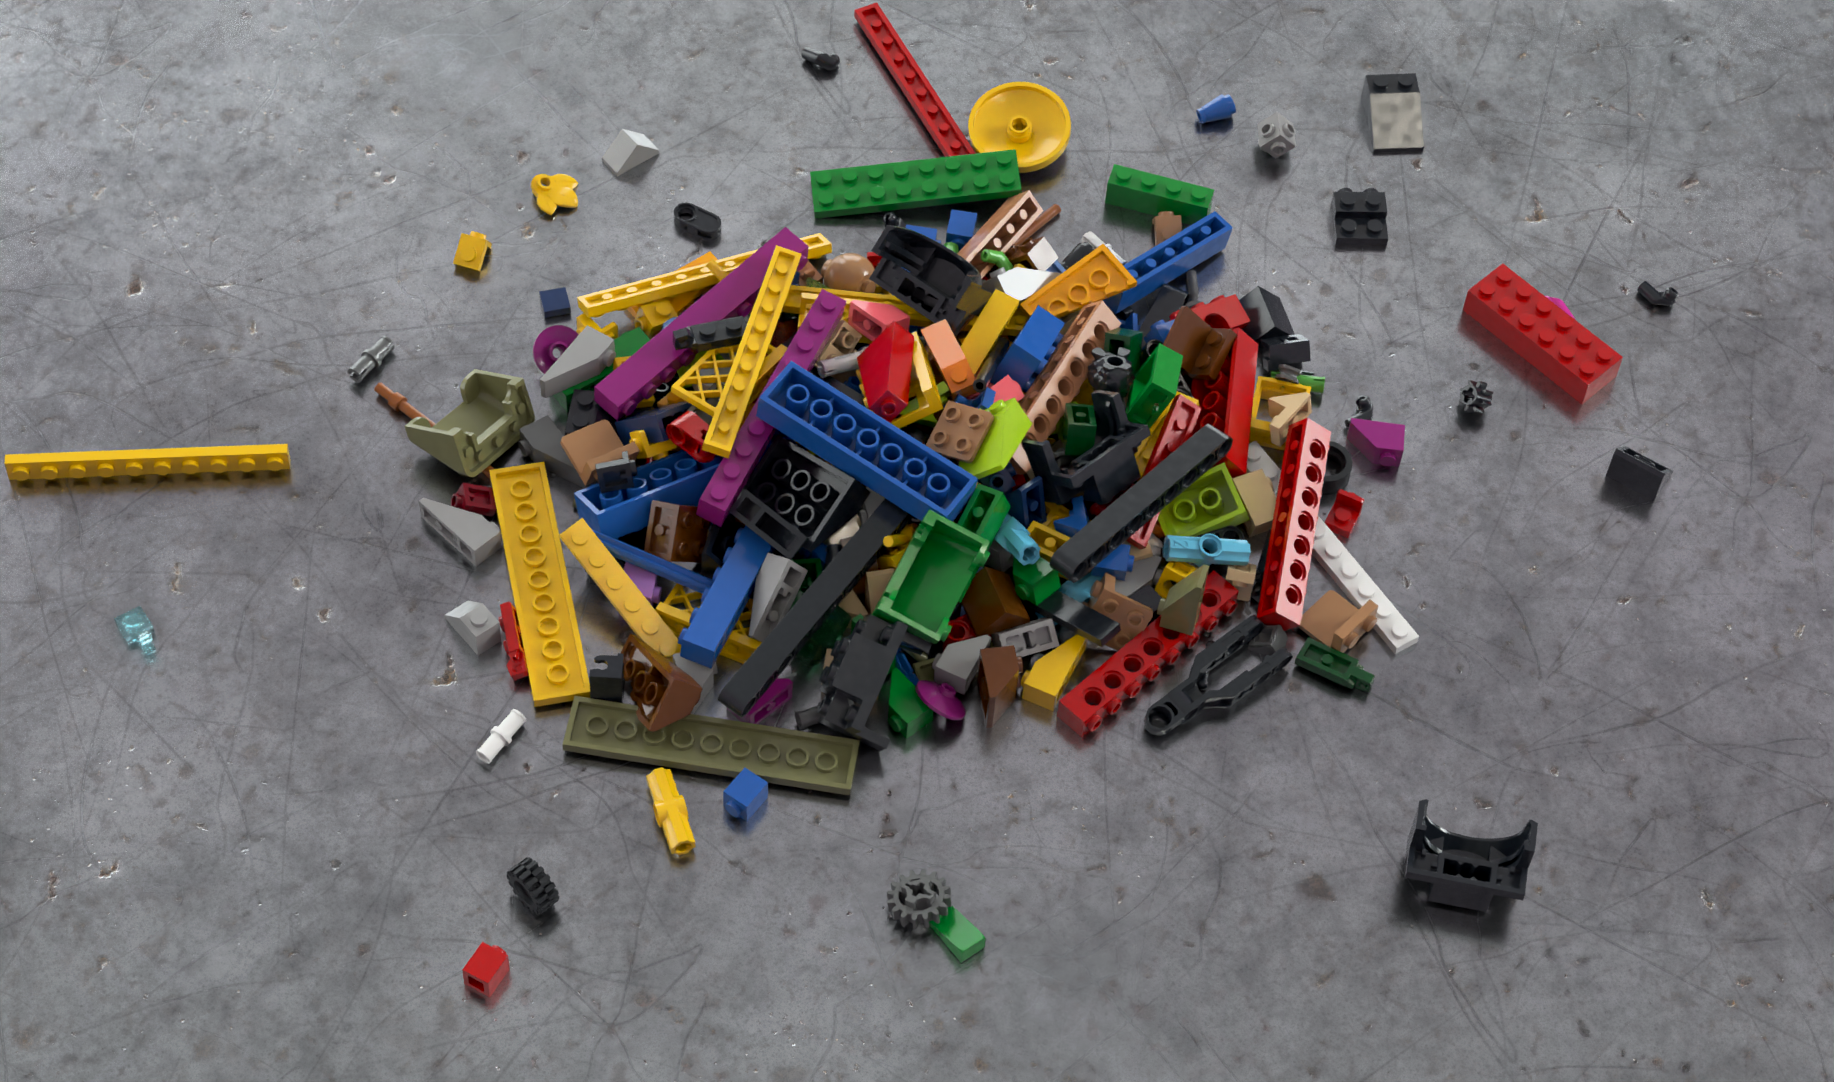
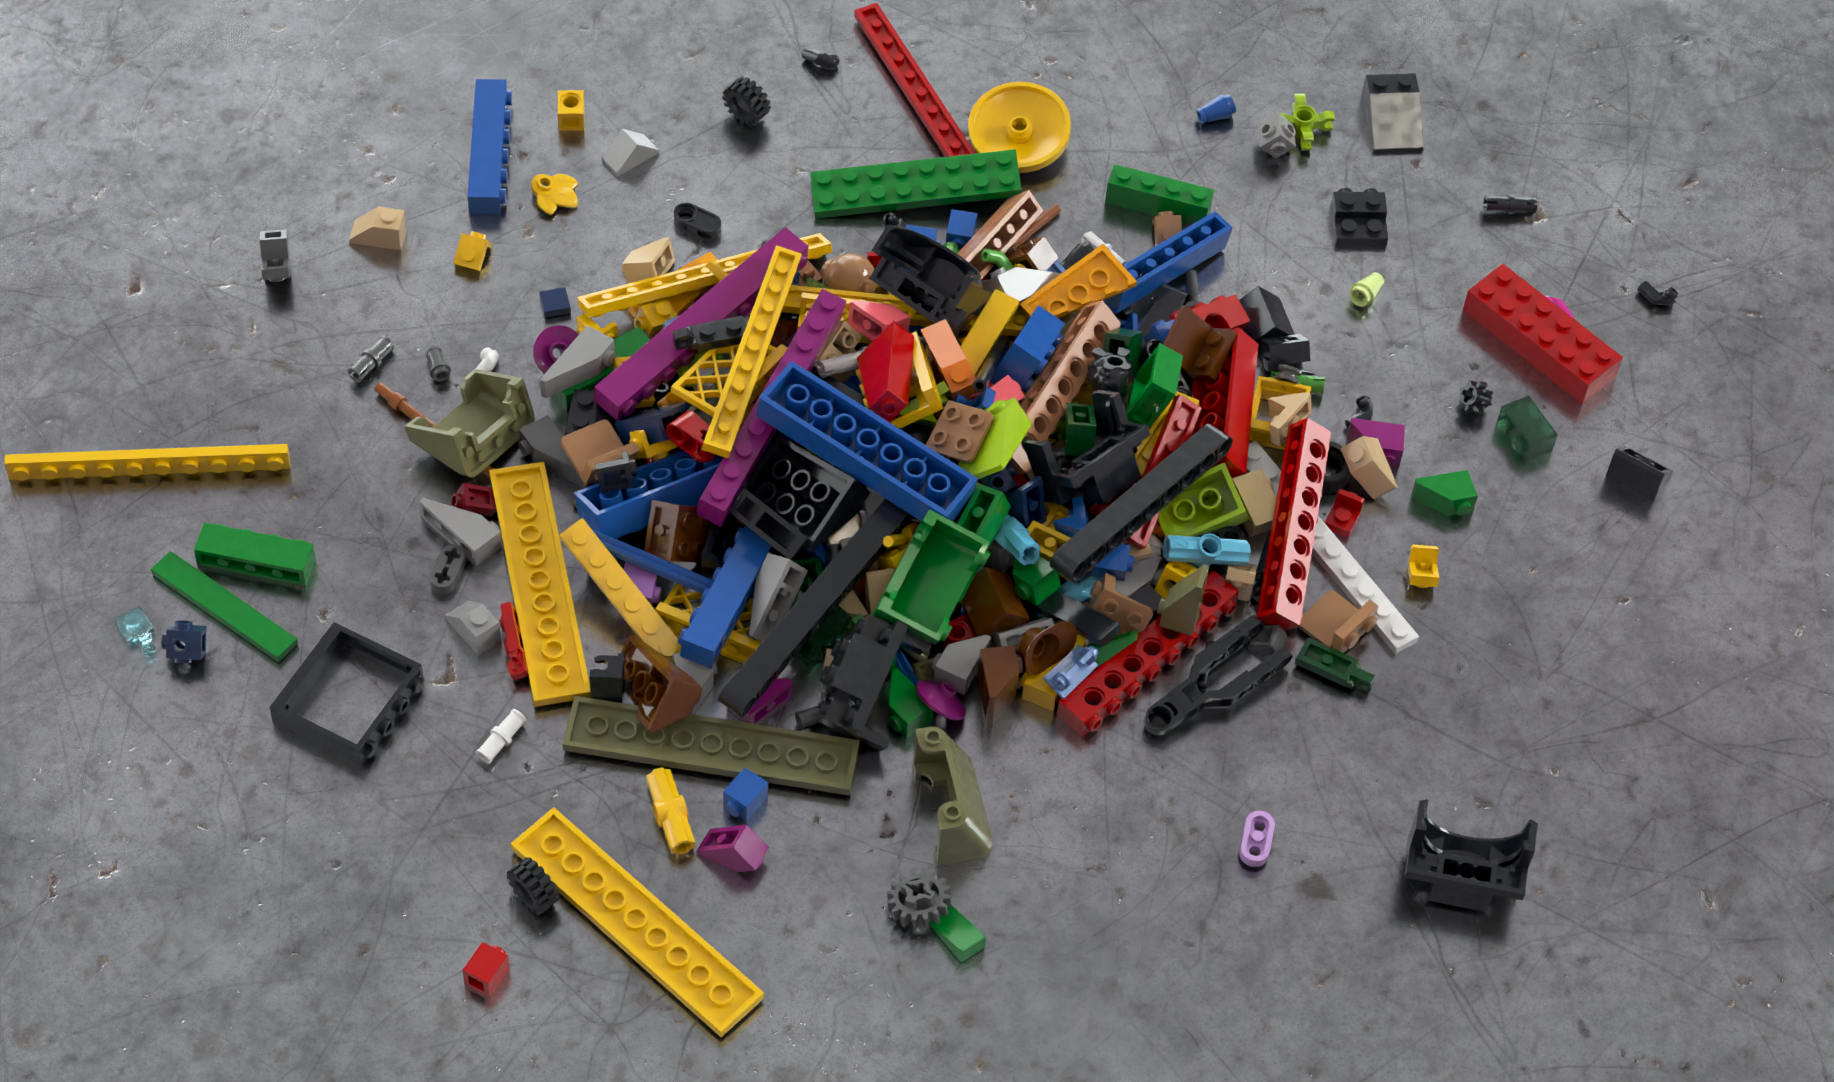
none -> green tile [151,551,298,663]
none -> dark blue brick [161,620,207,663]
none -> green brick [194,522,316,587]
none -> dark grey brick [259,229,291,282]
none -> black window [270,622,425,766]
none -> tan slope [349,207,407,251]
none -> dark grey pin [425,346,451,382]
none -> dark grey beam [430,544,466,595]
none -> blue brick [467,79,512,214]
none -> white arm [476,347,499,372]
none -> yellow plate [510,807,764,1037]
none -> yellow brick [558,90,584,131]
none -> tan slope [622,237,675,284]
none -> magenta slope [696,825,769,872]
none -> black tyre [722,77,771,126]
none -> olive windscreen [912,727,992,865]
none -> reddish brown piece [1015,621,1077,675]
none -> medium blue hinge [1043,644,1098,699]
none -> green slope [1085,629,1139,668]
none -> lavender plate [1239,811,1275,867]
none -> lime pin [1280,94,1335,151]
none -> tan slope [1341,436,1398,499]
none -> yellowish green cone [1350,272,1384,307]
none -> yellow bracket [1407,544,1439,588]
none -> green slope [1411,470,1478,516]
none -> black pin [1483,194,1537,215]
none -> clear green brick [1497,395,1558,462]

